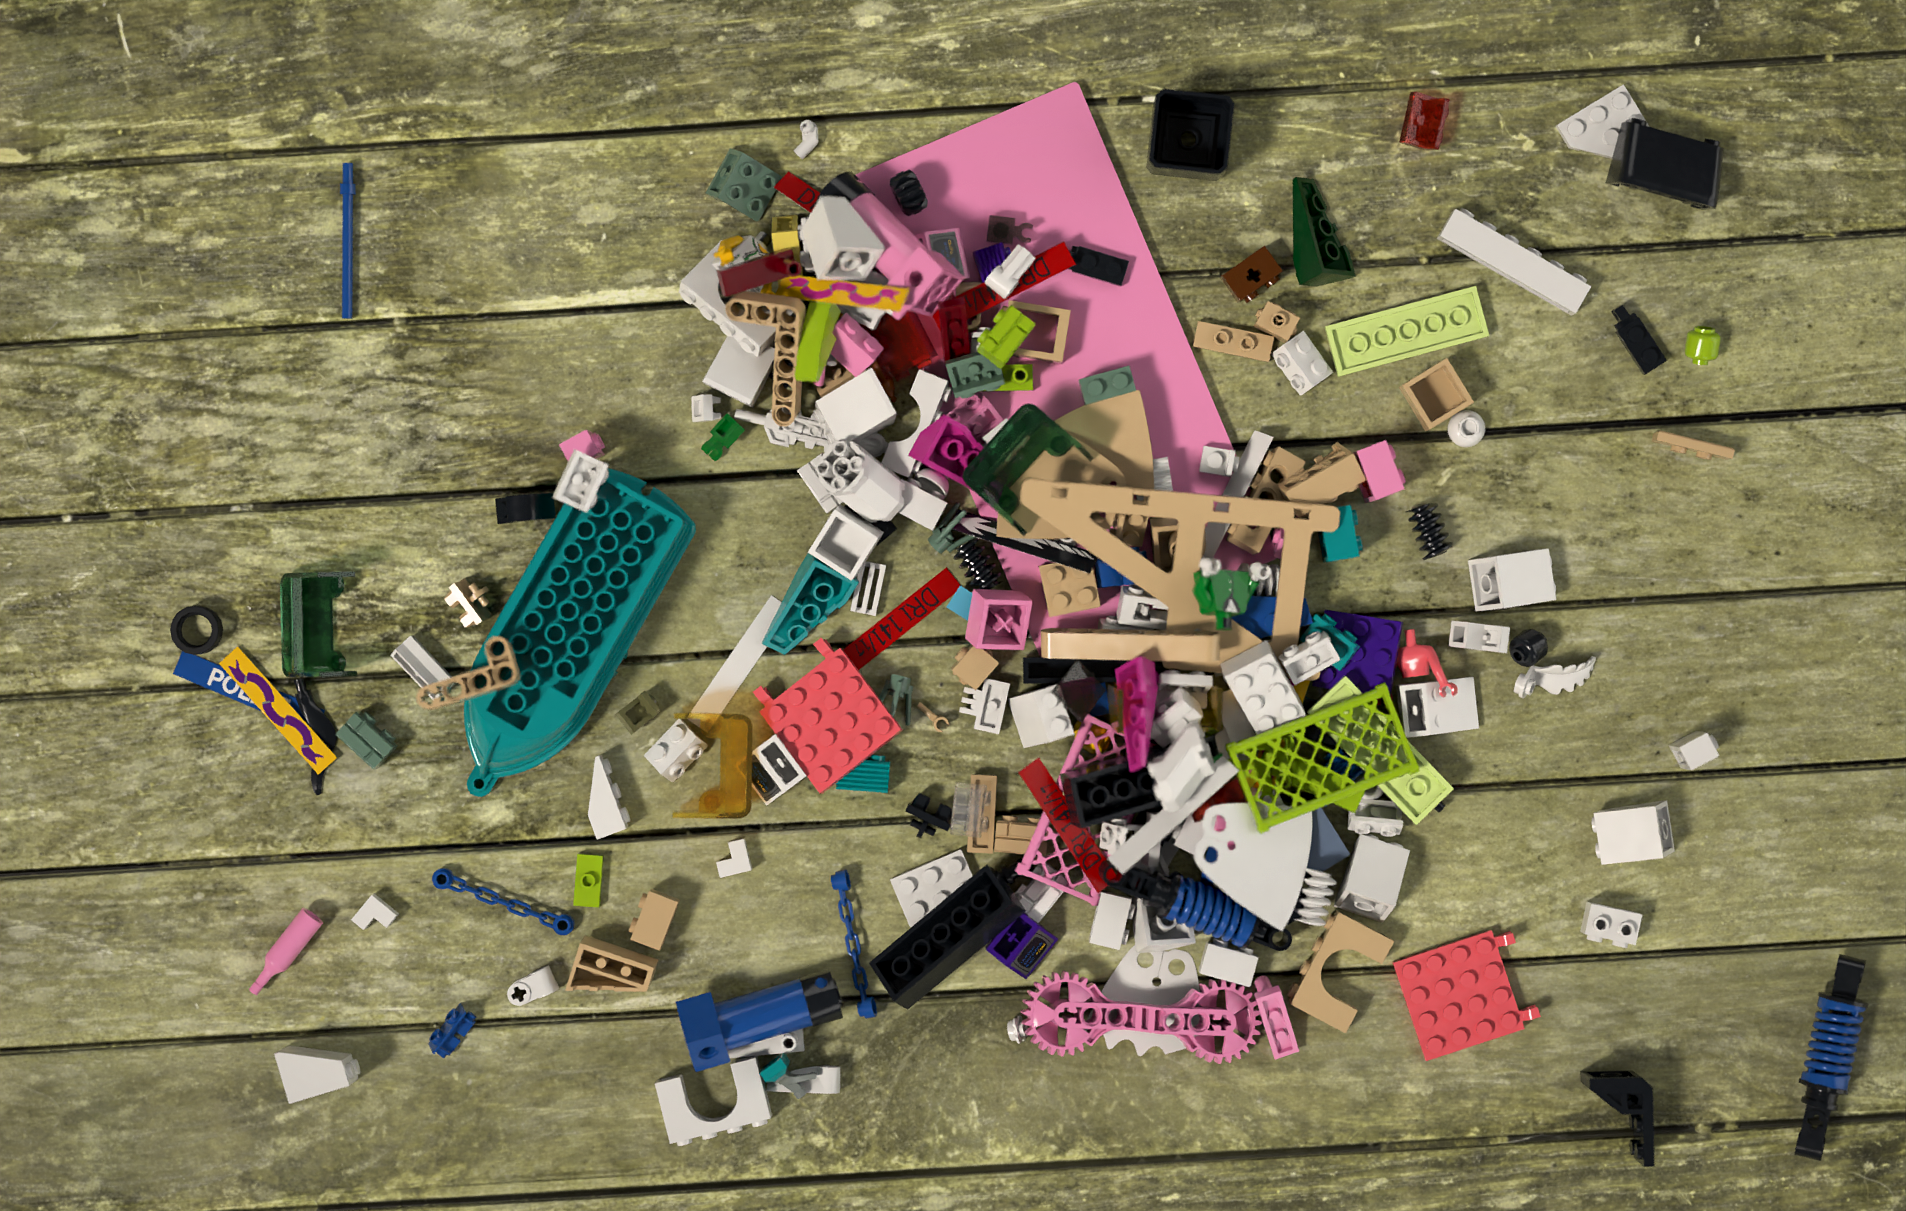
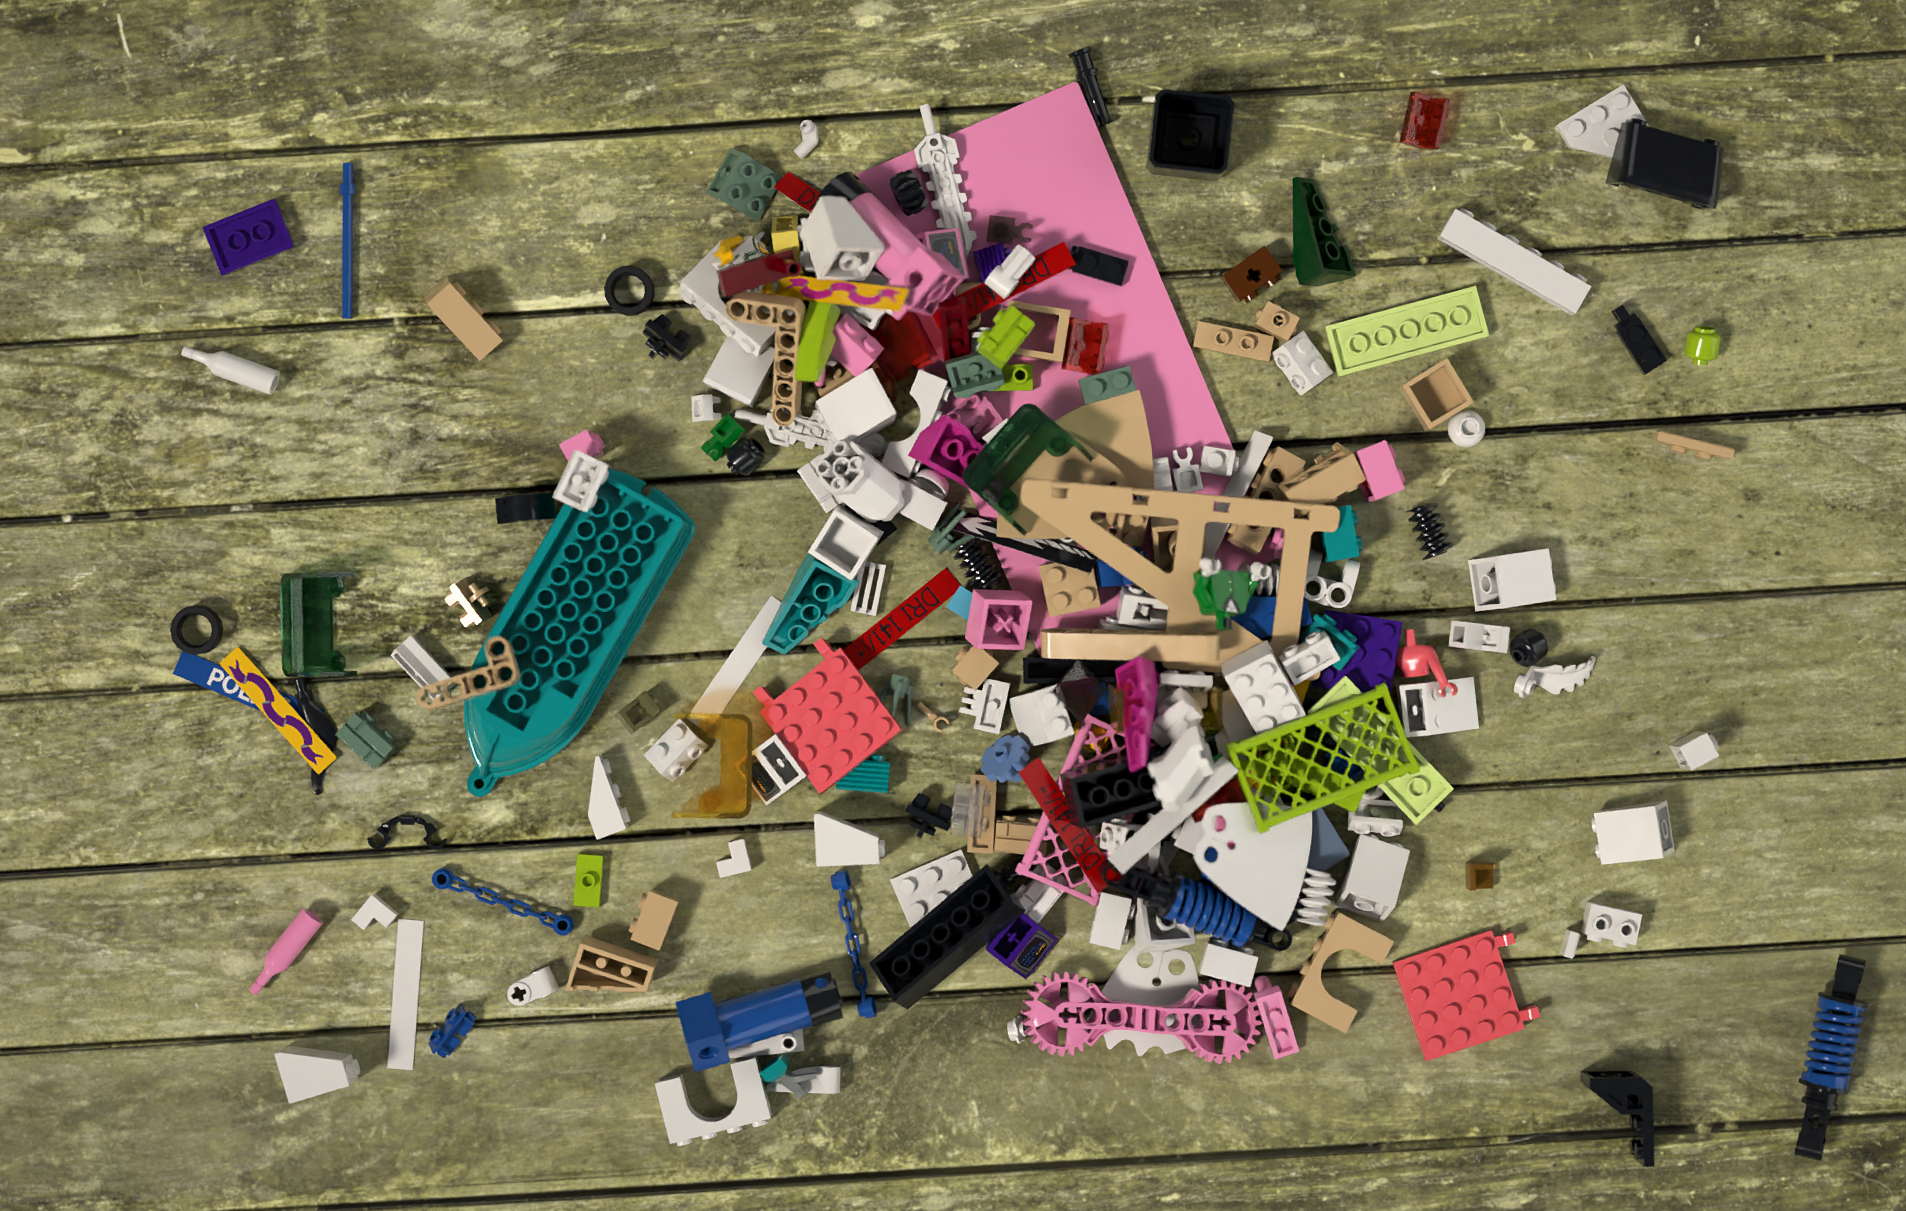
none -> white piece [181,346,280,395]
none -> dark purple plate [202,198,295,276]
none -> black piece [367,815,448,850]
none -> white sticker [387,919,424,1070]
none -> tan wedge [424,276,503,361]
none -> black tyre [604,266,655,316]
none -> black hips [642,314,691,362]
none -> black head [726,437,765,476]
none -> white slope [814,811,885,867]
none -> white bar [914,104,977,260]
none -> medium blue plant [981,735,1030,783]
none -> clear red bracket [1061,318,1109,375]
none -> black pin [1068,47,1112,128]
none -> white plate [1172,447,1204,493]
none -> white piece [1304,549,1360,608]
none -> pearl gold panel [1465,862,1496,891]
none -> white tile [1559,929,1580,959]

